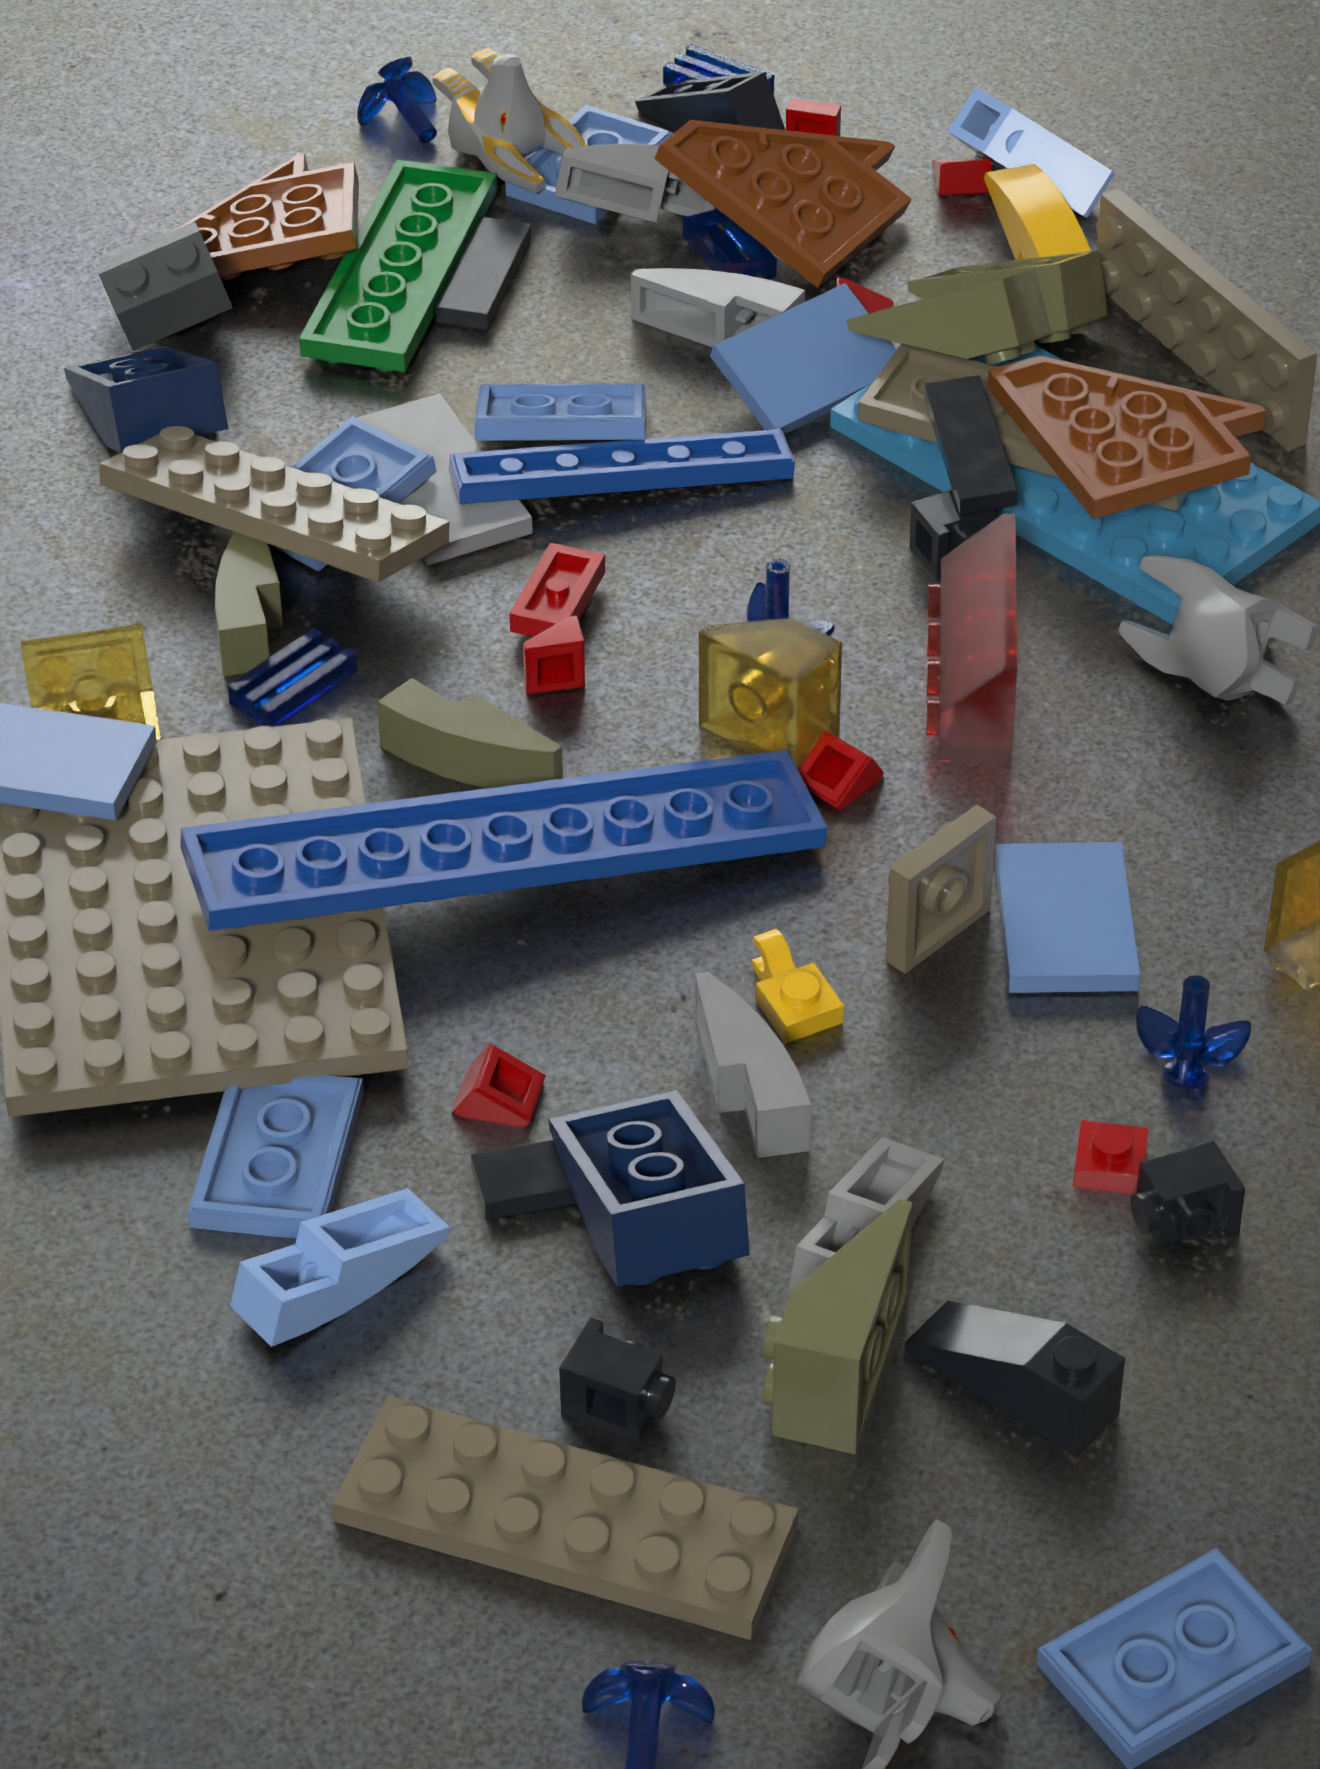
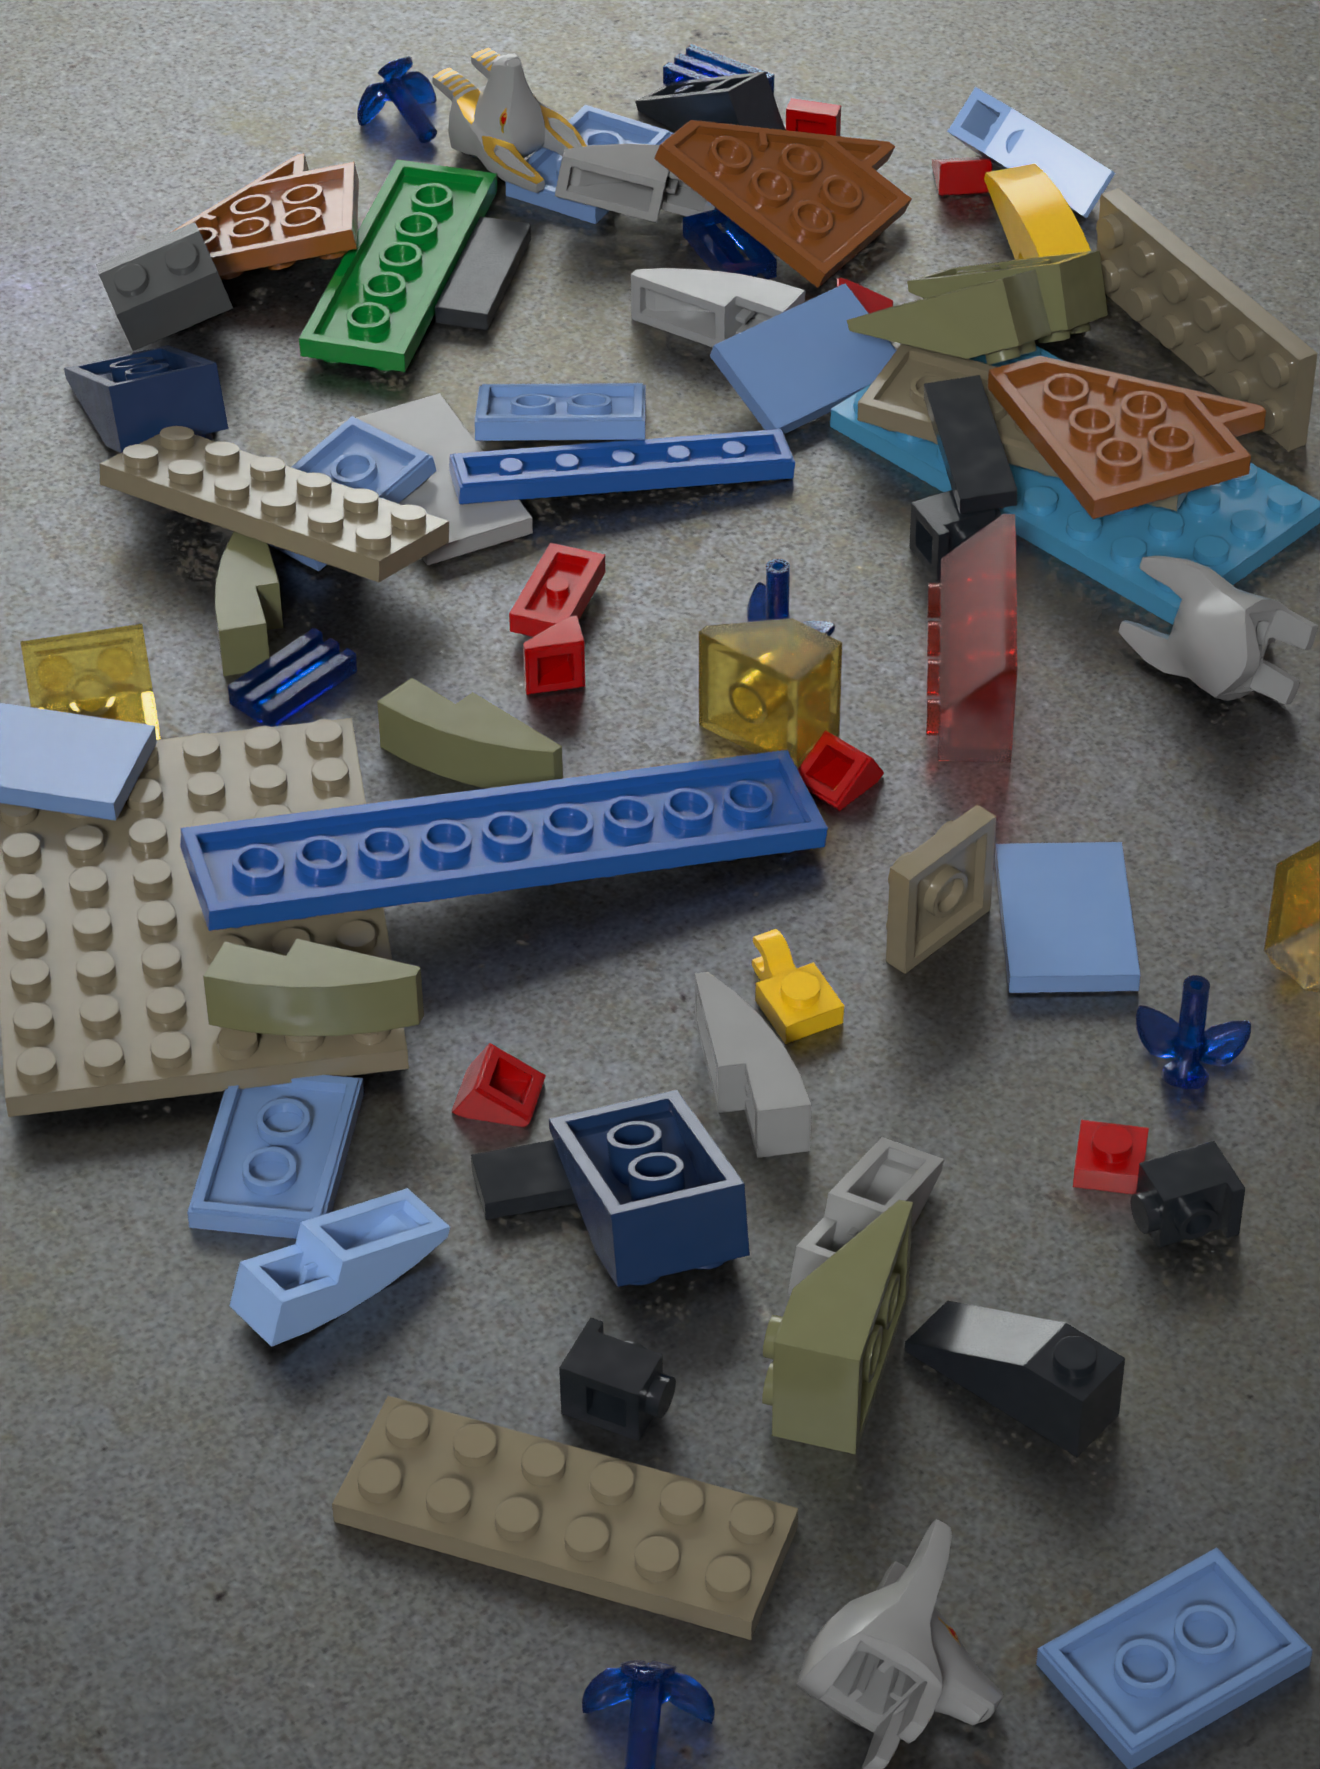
none -> olive slope [203,939,424,1036]

